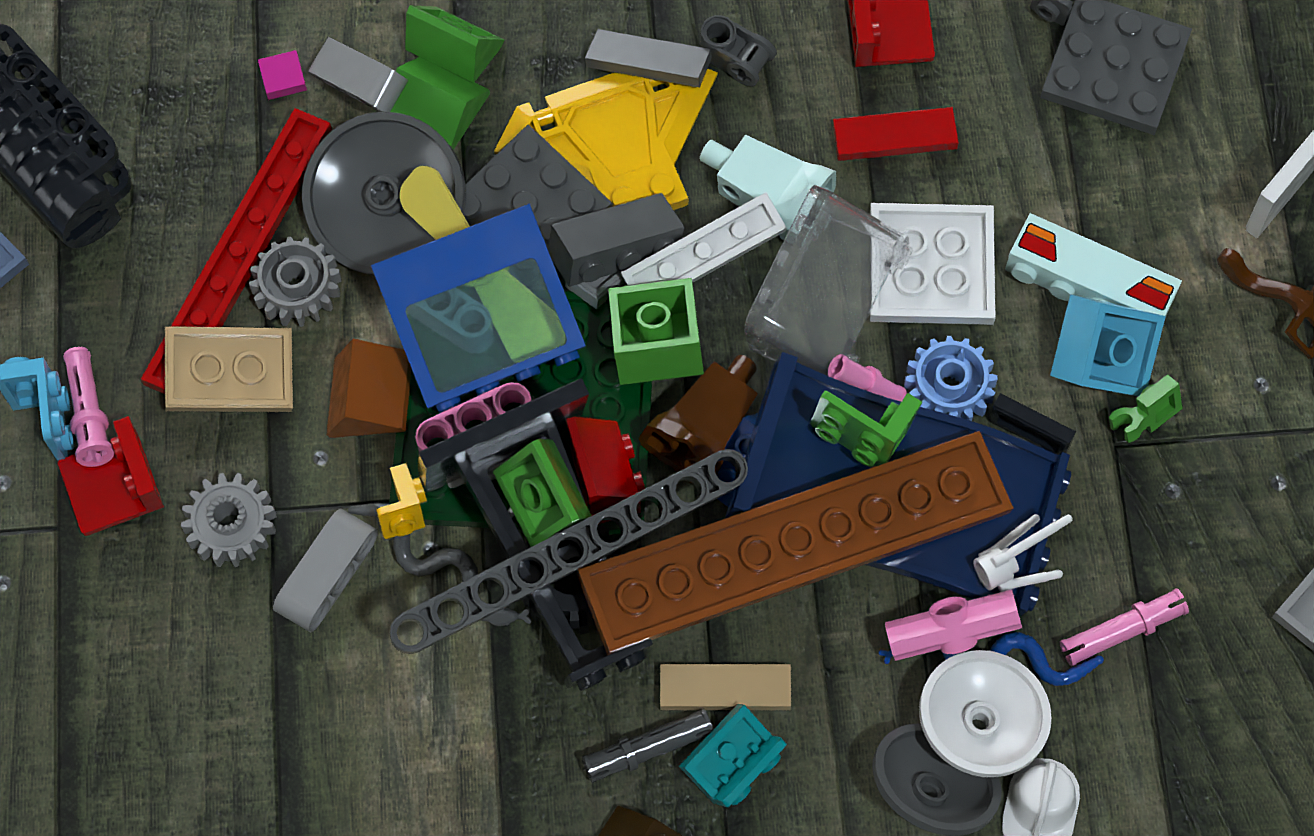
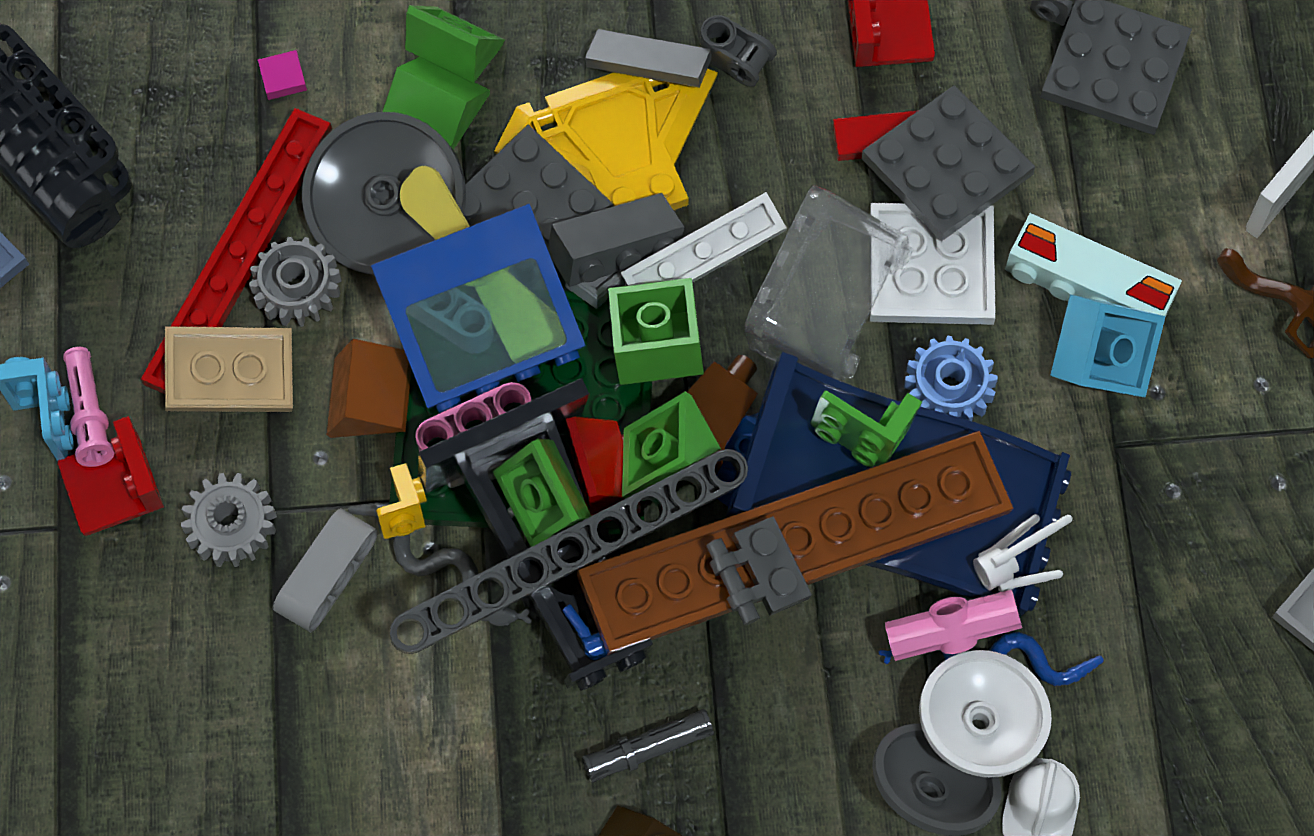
light grey beam [308,37,408,112] -> none
tan tile [660,664,791,710] -> none
teal bracket [679,704,787,807] -> none
light aqua piece [700,135,836,248] -> none
bright pink pin [828,354,907,402] -> none
black tile [989,393,1076,455] -> none
bright pink pin [1060,588,1189,666] -> none
bright green plate [1109,374,1182,443] -> none
none -> blue hand [562,604,608,660]
none -> bright green slope [622,391,721,499]
none -> dark grey plate [706,516,812,626]
none -> dark grey plate [862,85,1035,242]

